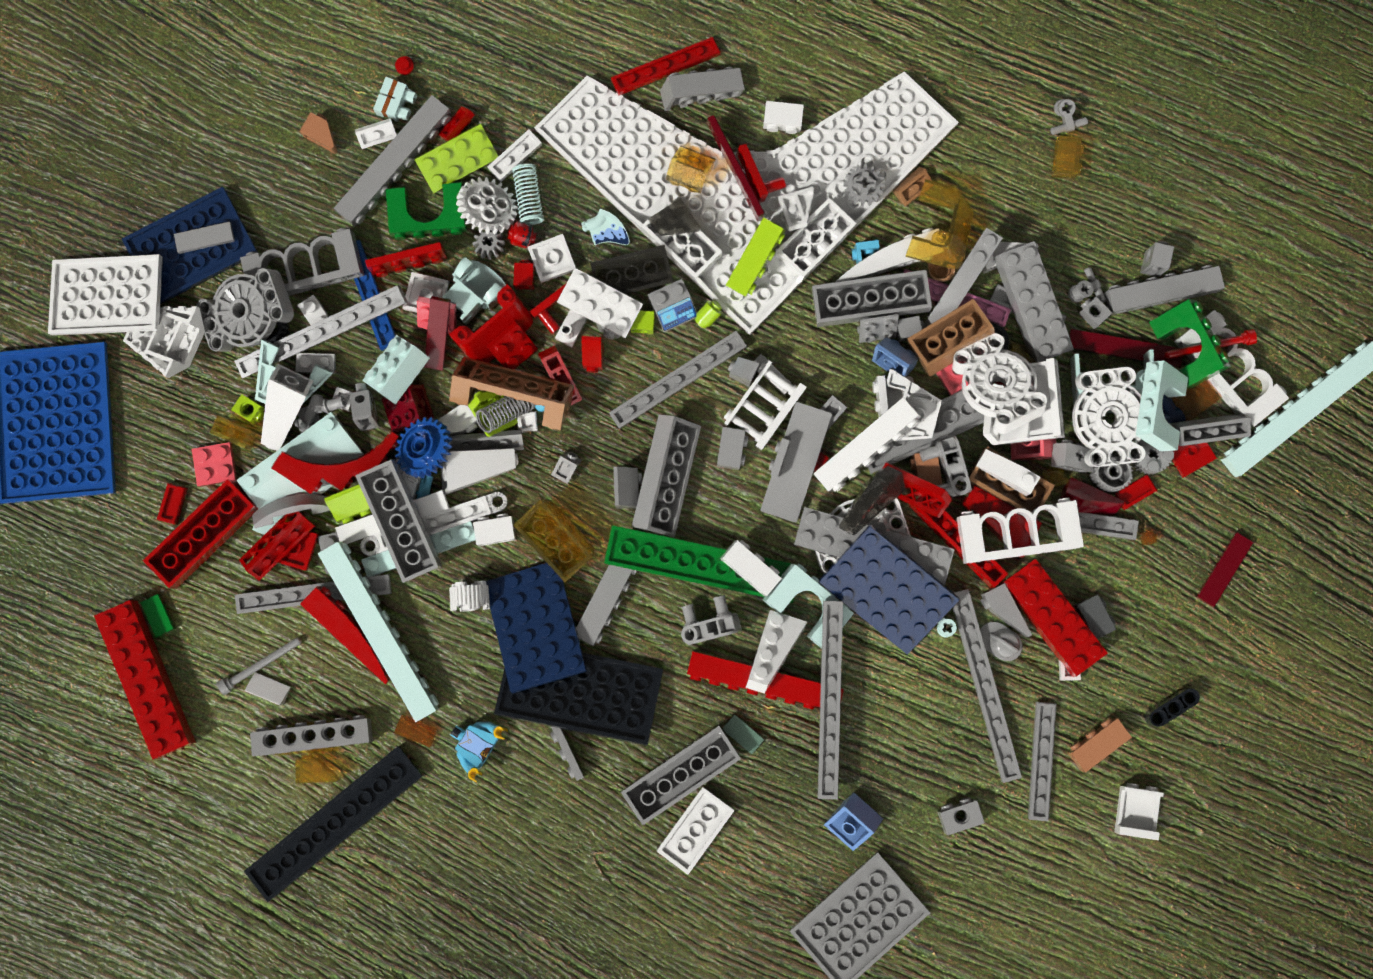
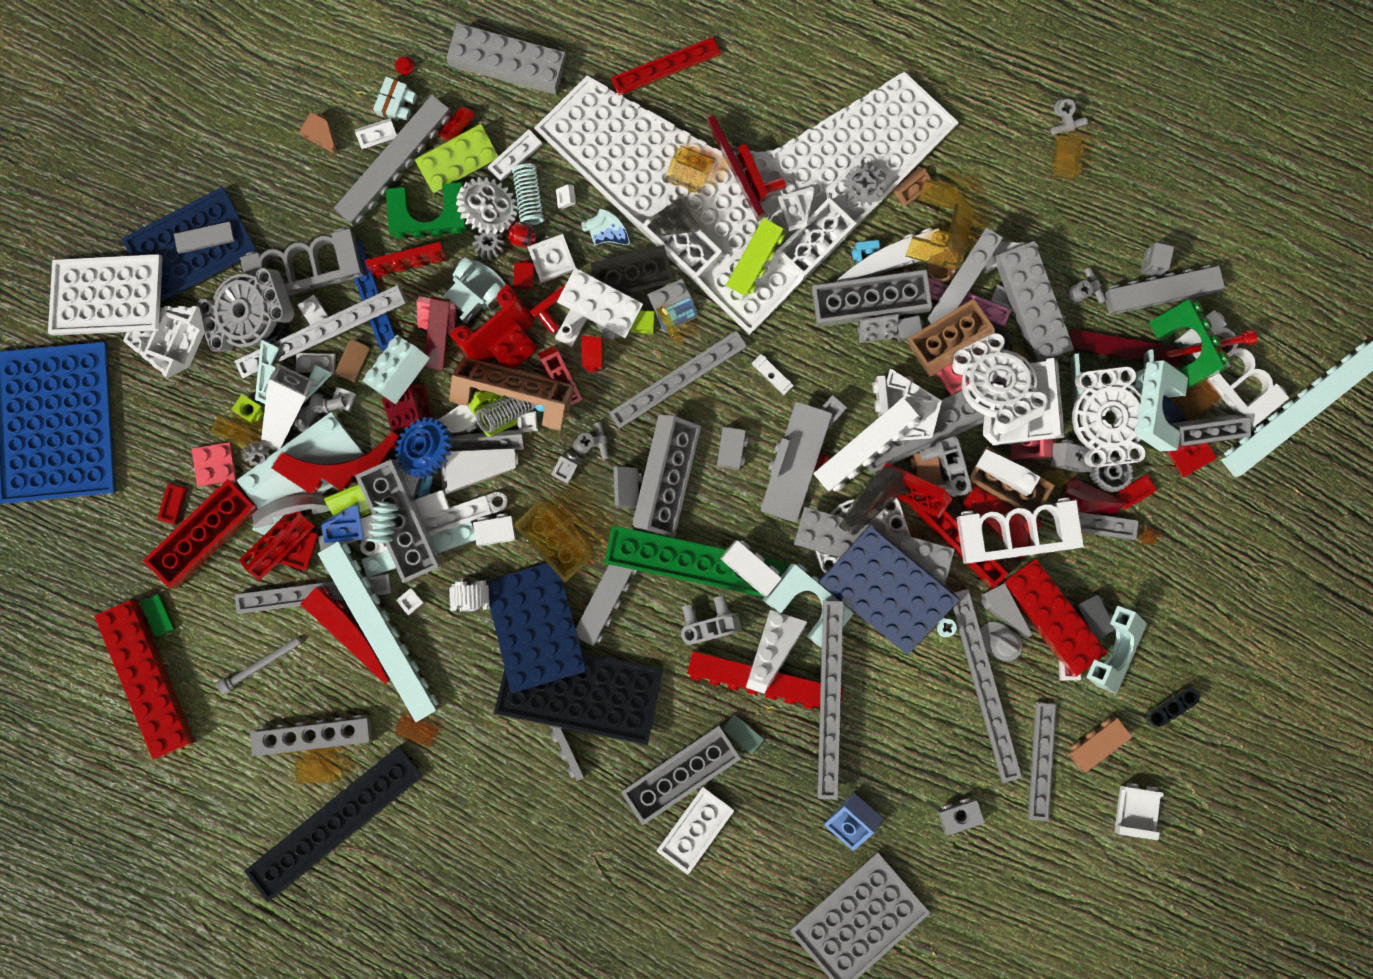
white slope [245,672,291,705] -> none
light grey torso [350,383,380,431] -> none
white plate [402,272,450,313] -> none
torso [450,722,508,782] -> none
light grey wedge [660,67,744,111] -> none
lime brick [695,300,722,329] -> none
white fence [724,361,806,450] -> none
light grey slope [728,357,759,387] -> none
white brick [763,101,804,134] -> none
medium blue slope [872,337,918,378] -> none
light grey brick [1078,297,1112,329] -> none
light grey brick [1130,439,1174,475] -> none
dark red tile [1196,532,1253,607] -> none
none -> light grey gear [243,442,268,466]
none -> blue wing [321,503,364,543]
none -> medium nougat slope [335,339,370,383]
none -> light aqua piece [367,501,398,543]
none -> white plate [396,588,424,615]
none -> light grey brick [446,23,567,95]
none -> white plate [556,184,576,209]
none -> light grey piece [573,422,609,460]
none -> clear yellow tile [656,306,683,345]
none -> light aqua arch [1086,606,1147,695]

